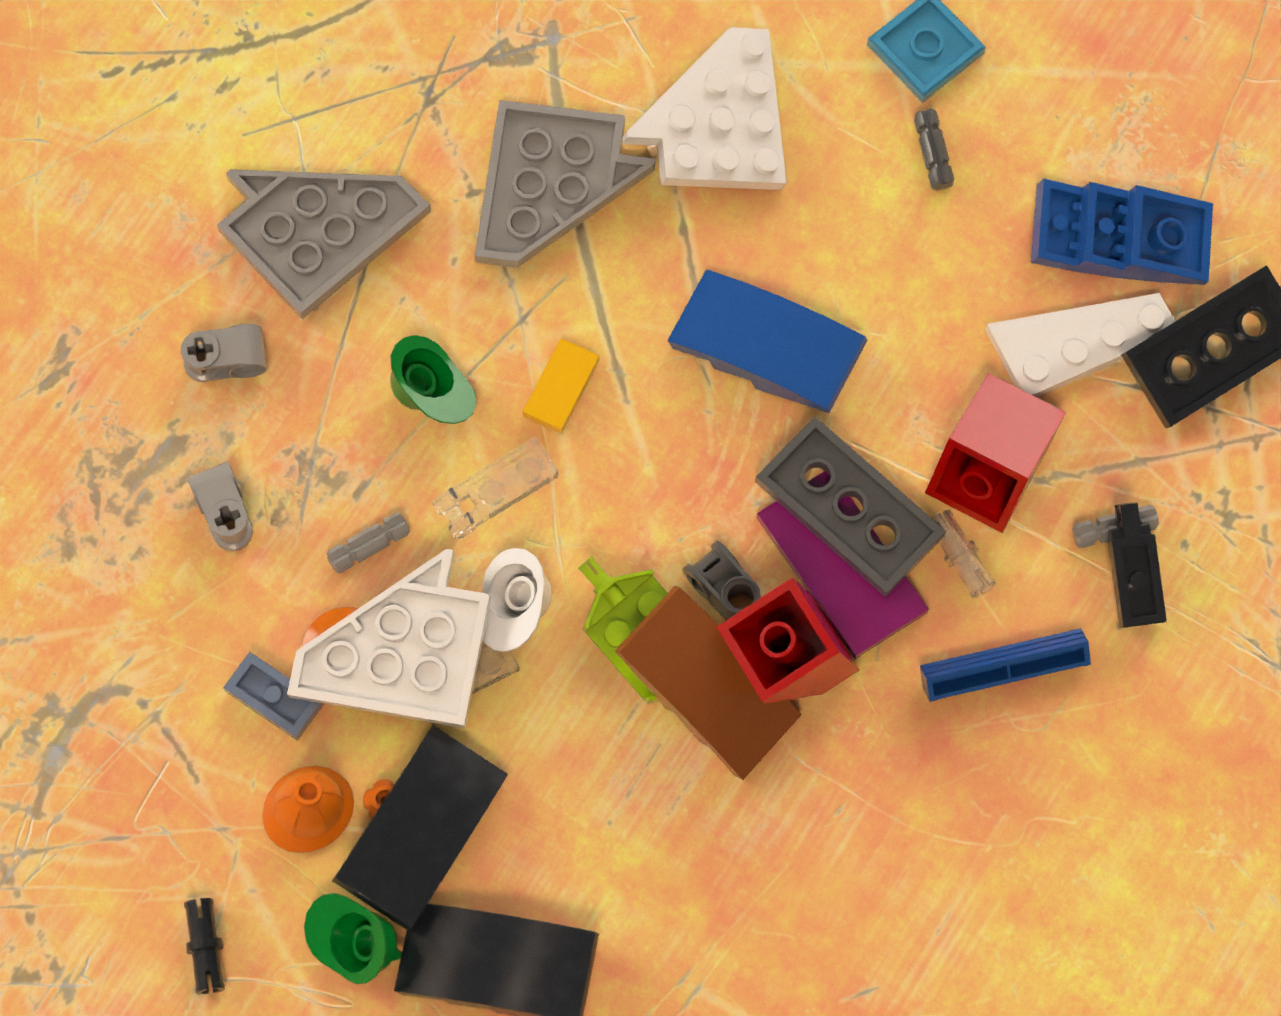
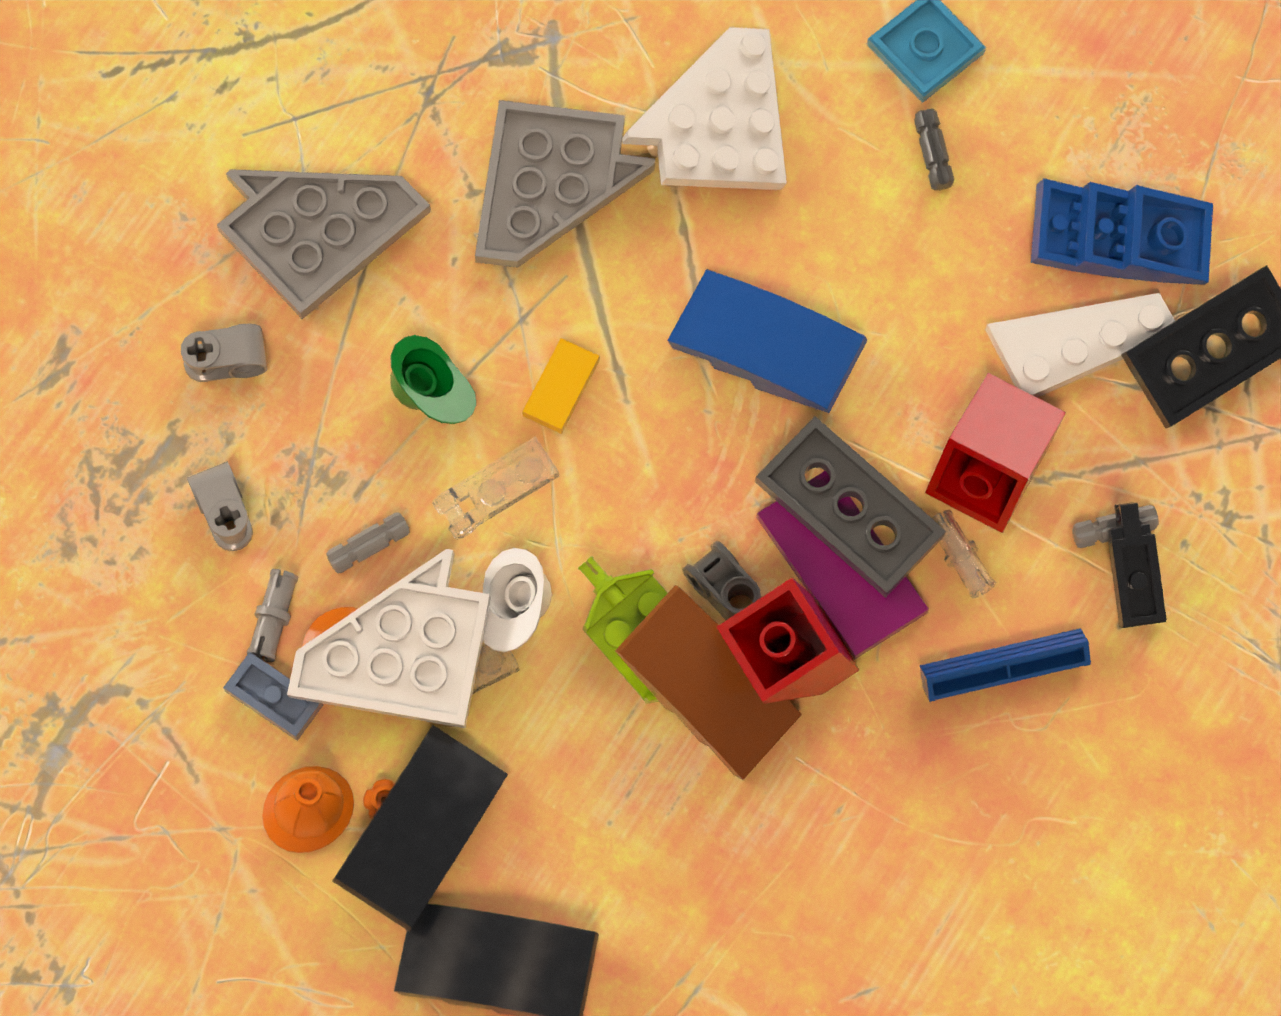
black pin [184,898,225,995] -> none
green piece [304,893,402,984] -> none
none -> light grey pin [247,569,298,662]

